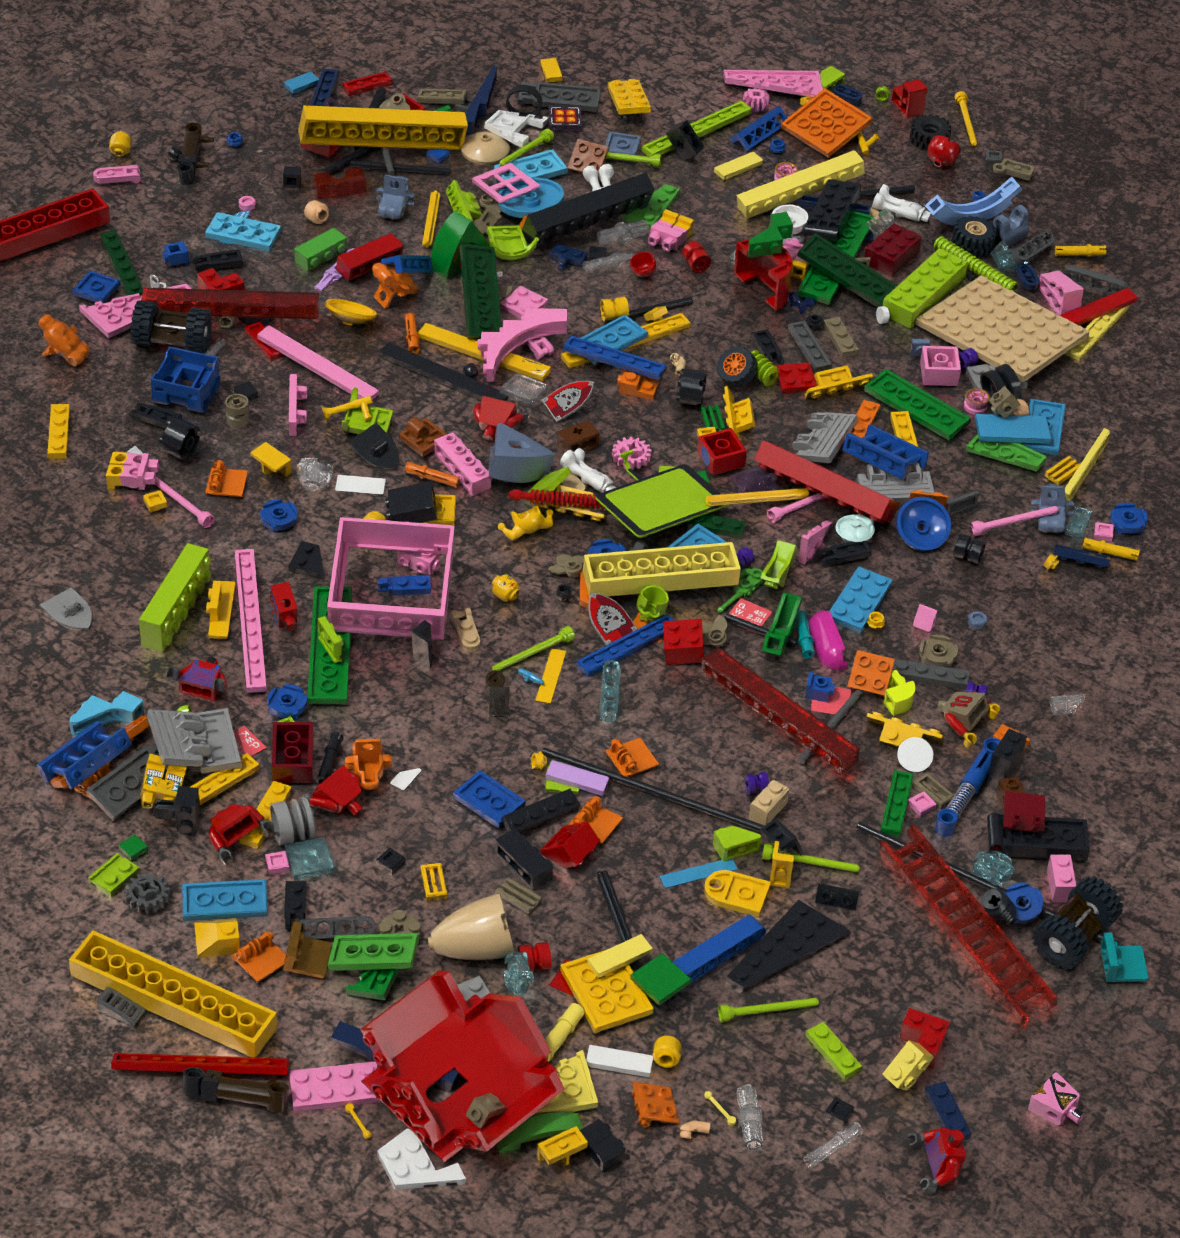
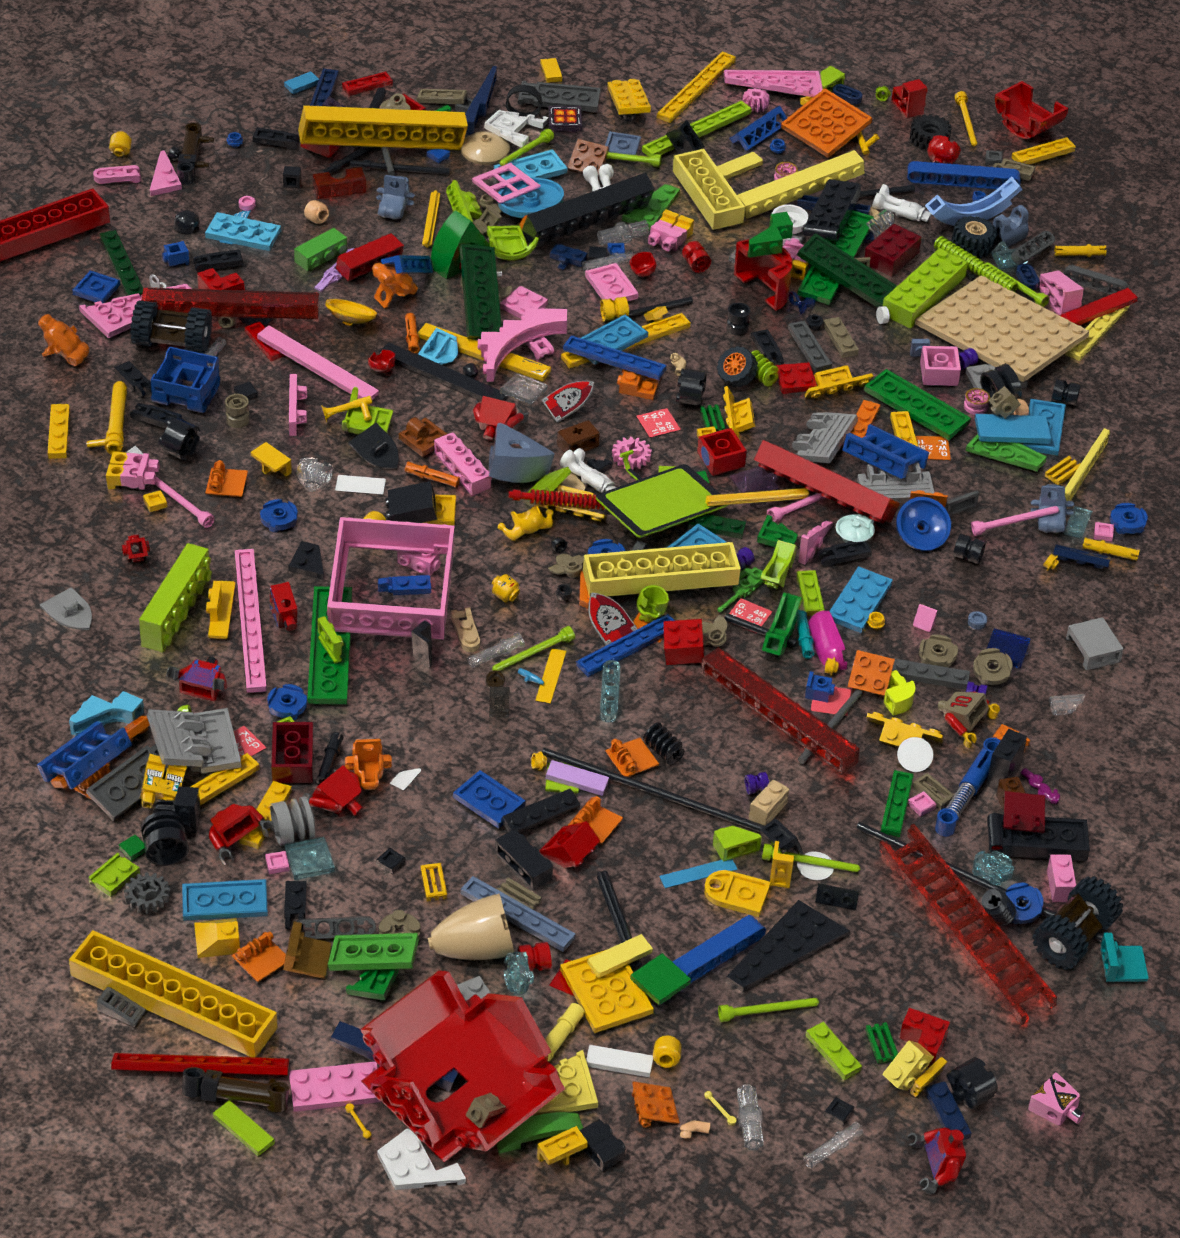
none -> yellow cylinder [87,381,127,455]
none -> black hinge [114,361,152,397]
none -> red brick [121,534,150,562]
none -> black wheel [141,811,189,866]
none -> bright pink wing [150,150,182,196]
none -> black hair [173,210,200,234]
none -> lime tile [213,1100,275,1157]
none -> black hinge [252,127,300,150]
none -> red hair [368,349,395,373]
none -> medium azure slope [418,328,458,365]
none -> sand blue plate [461,876,576,952]
none -> clear pin [467,632,525,668]
none -> black hinge [551,537,567,553]
none -> bright pink plate [585,263,638,301]
none -> black tile [587,458,613,473]
none -> blue tile [607,243,625,258]
none -> coral sticker [636,408,681,437]
none -> black piece [643,722,685,765]
none -> yellow tile [656,51,736,123]
none -> light yellow brick [673,149,745,230]
none -> black wheel [726,303,750,336]
none -> green wing [757,515,798,547]
none -> lime tile [797,570,825,616]
none -> white sticker [797,852,834,880]
none -> yellow plate [824,657,839,676]
none -> green tile [865,1022,898,1064]
none -> blue beam [907,161,1021,189]
none -> yellow tile [910,1057,947,1098]
none -> orange sticker [915,436,951,460]
none -> black brick [946,1057,998,1109]
none -> dark tan plate [973,648,1012,685]
none -> lime piece [986,262,1050,307]
none -> clear blue tile [986,628,1031,669]
none -> red cylinder [995,81,1069,139]
none -> yellow plate [1011,137,1076,165]
none -> magenta animal [1021,768,1060,804]
none -> black wheel [1051,379,1081,406]
none -> light grey panel [1066,617,1123,671]

